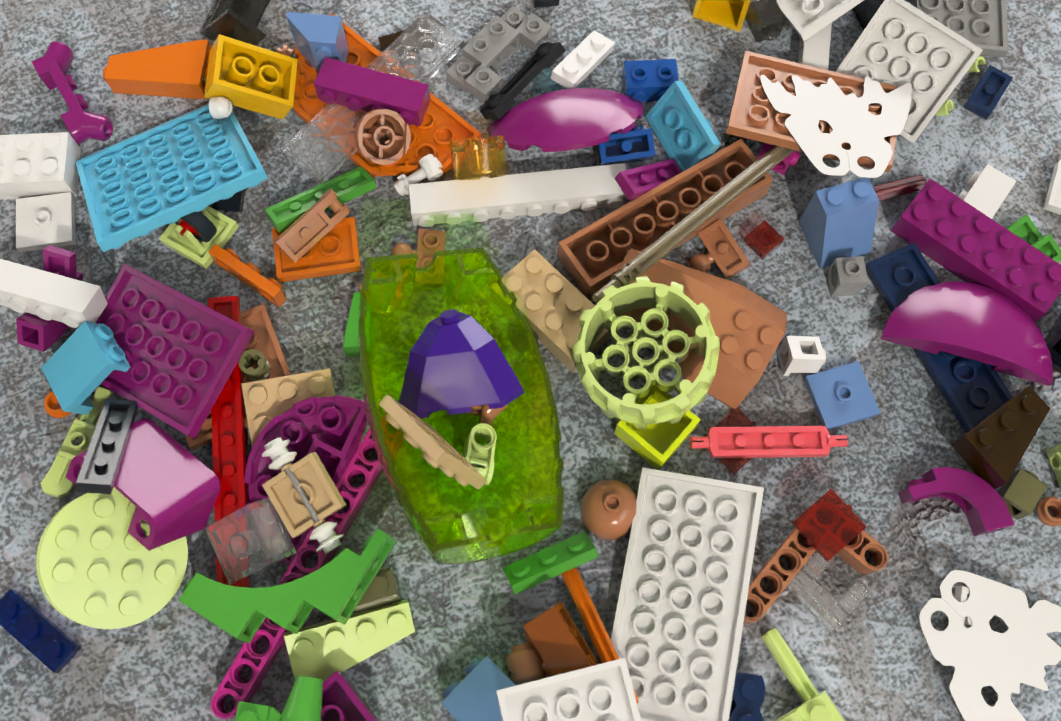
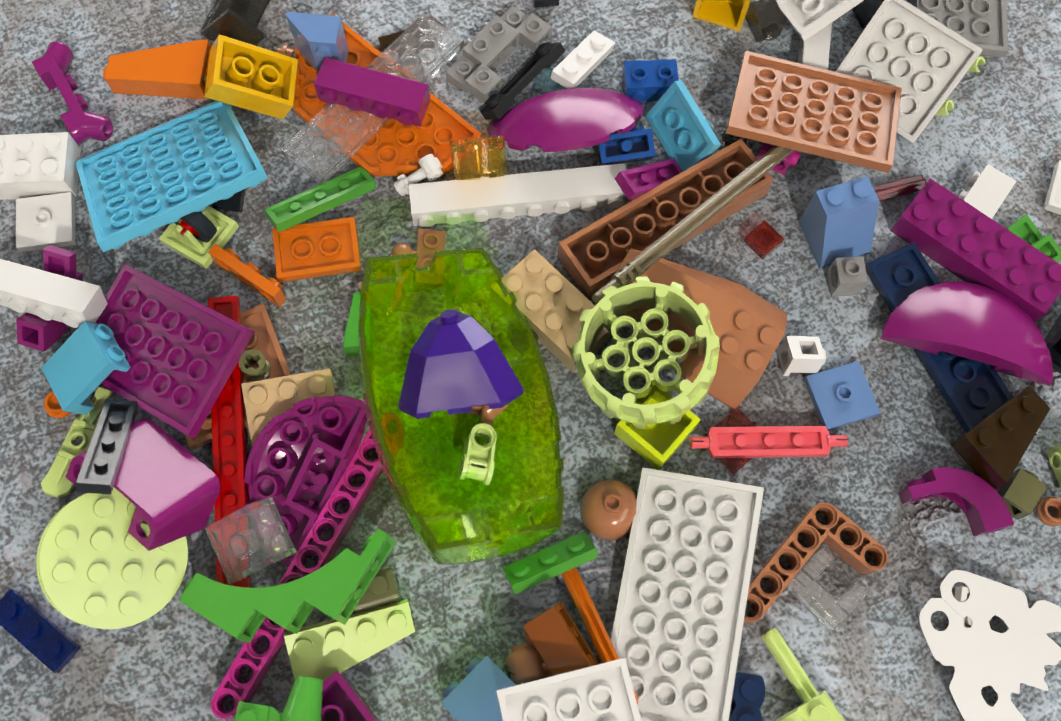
white hinge [209,96,233,119] -> none
tan plate [262,438,346,554] -> none
nougat plate [274,189,350,263] -> none
nougat cylinder [354,109,411,165] -> none
tan plate [379,395,487,490] -> none
nougat plate [689,219,751,280] -> none
white piece [760,75,912,178] -> none
clear red piece [792,489,866,562] -> none
dark blue plate [963,65,1013,120] -> none

